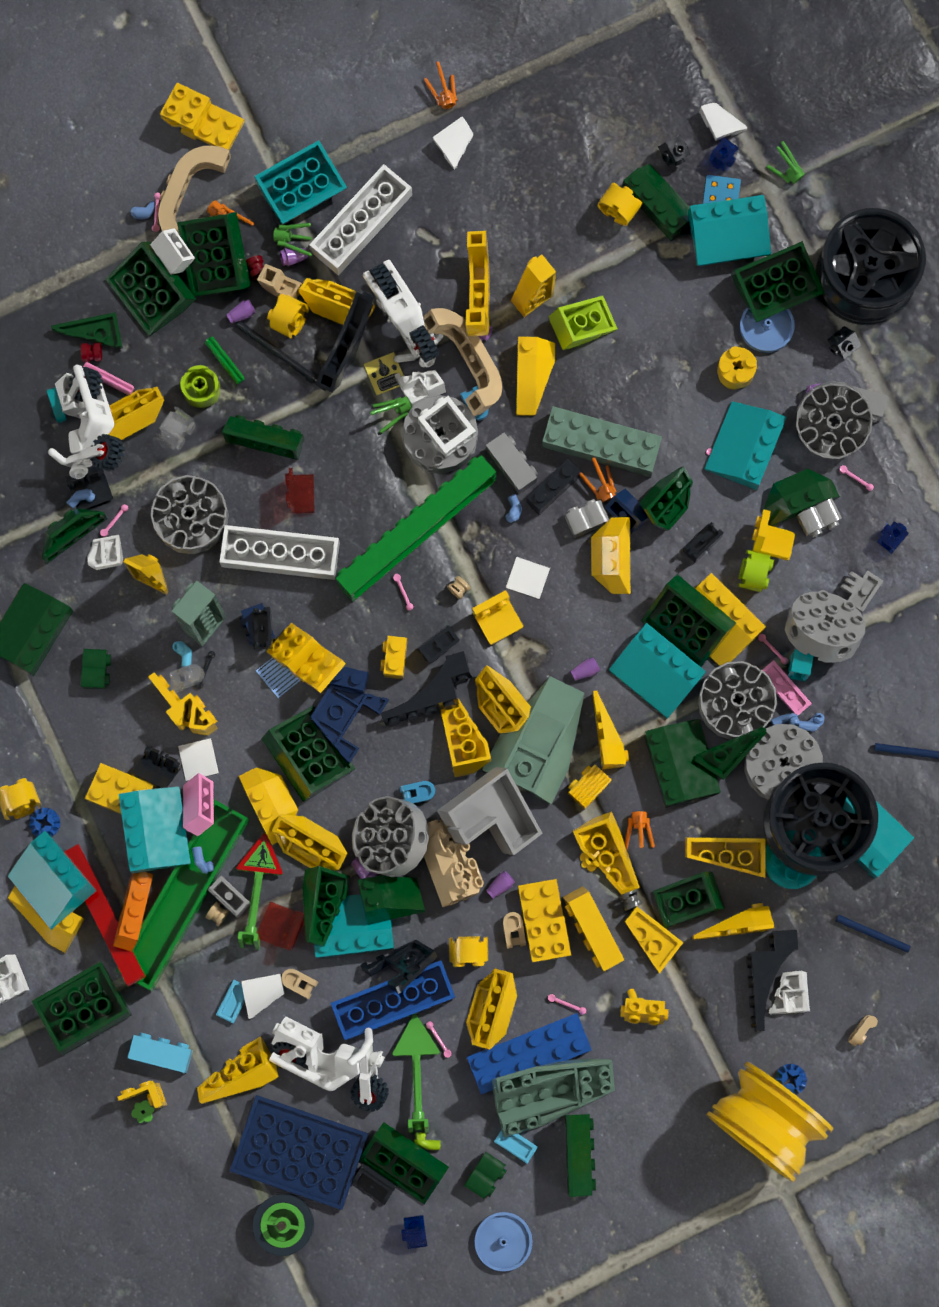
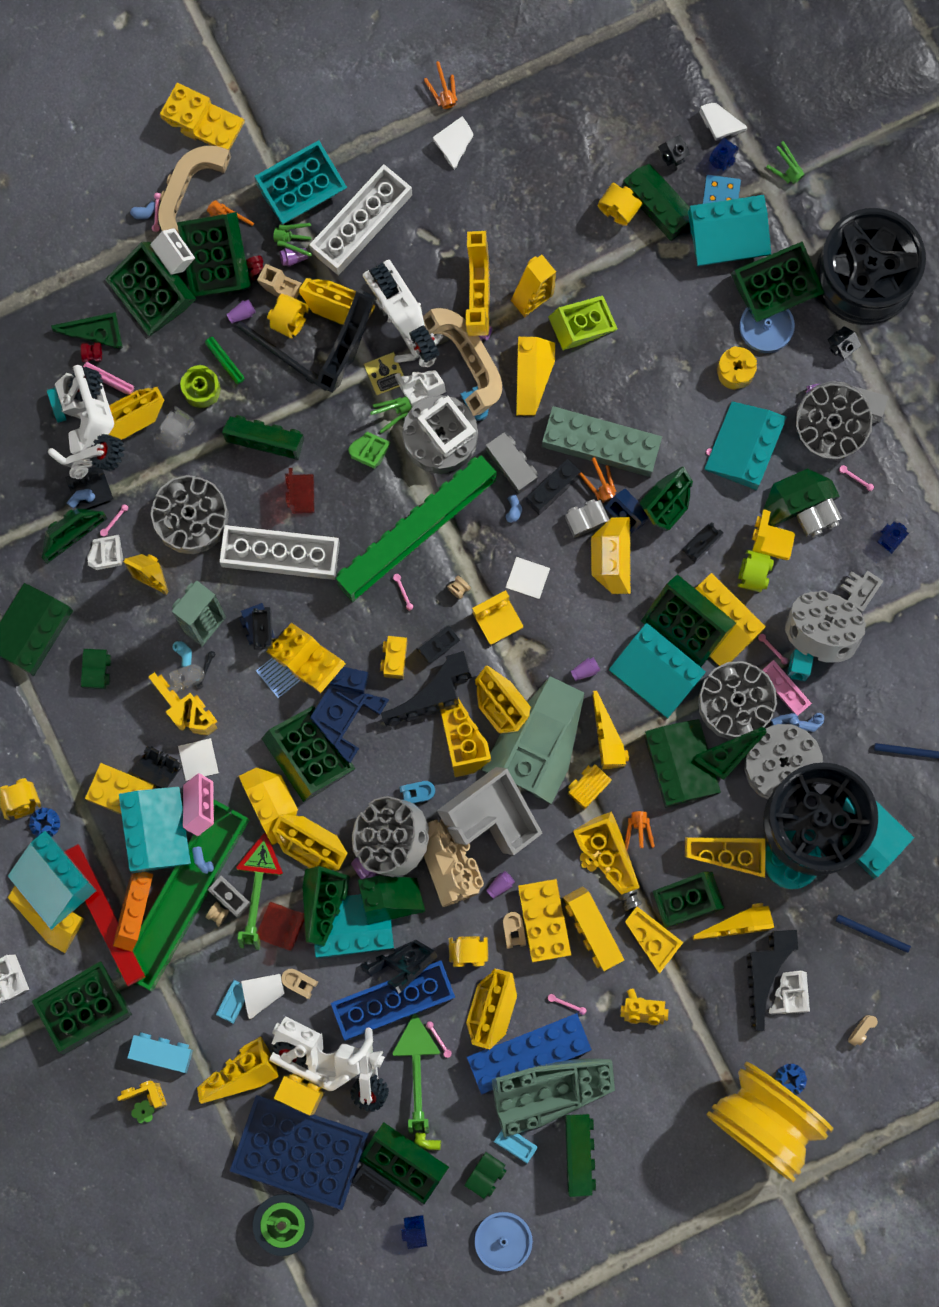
none -> yellow brick [274,1074,324,1116]
none -> bright green slope [348,432,391,469]

